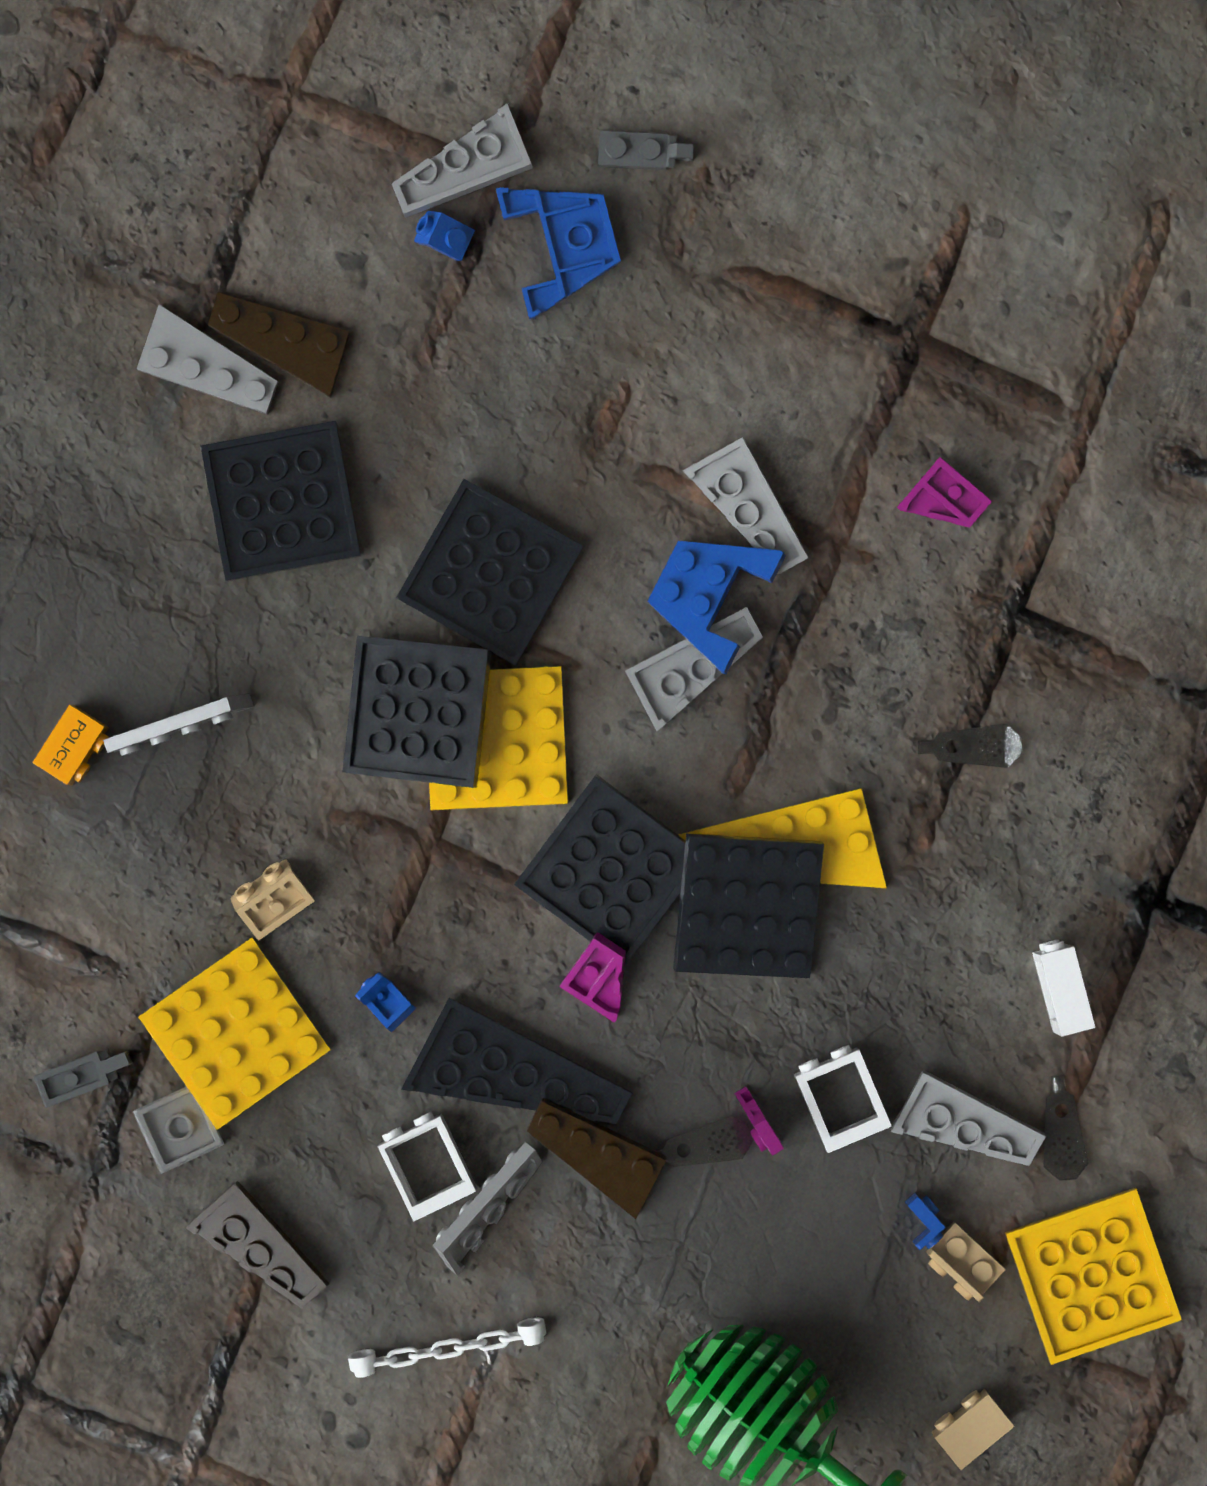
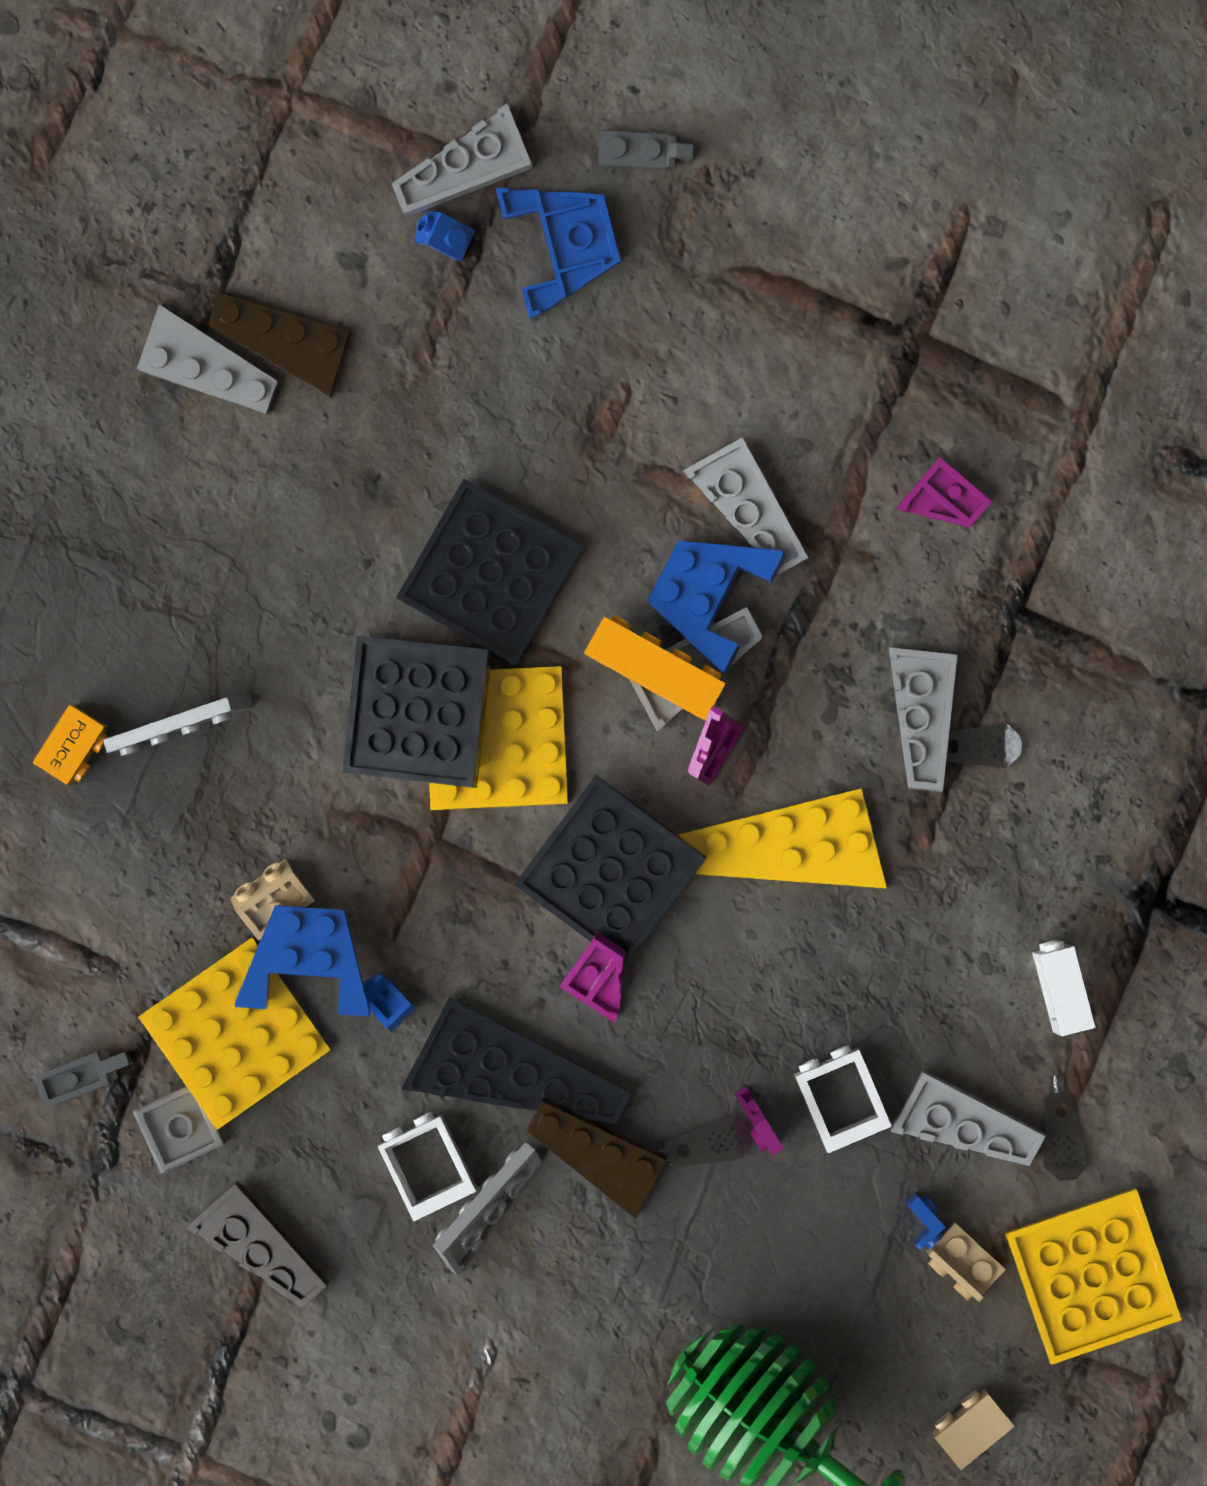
black plate [200,420,361,581] -> none
white piece [348,1317,547,1377] -> none
black plate [673,834,824,978] -> none
none -> blue wing [235,905,371,1017]
none -> light orange brick [584,615,726,721]
none -> magenta wing [687,706,745,786]
none -> light grey wing [889,647,957,792]

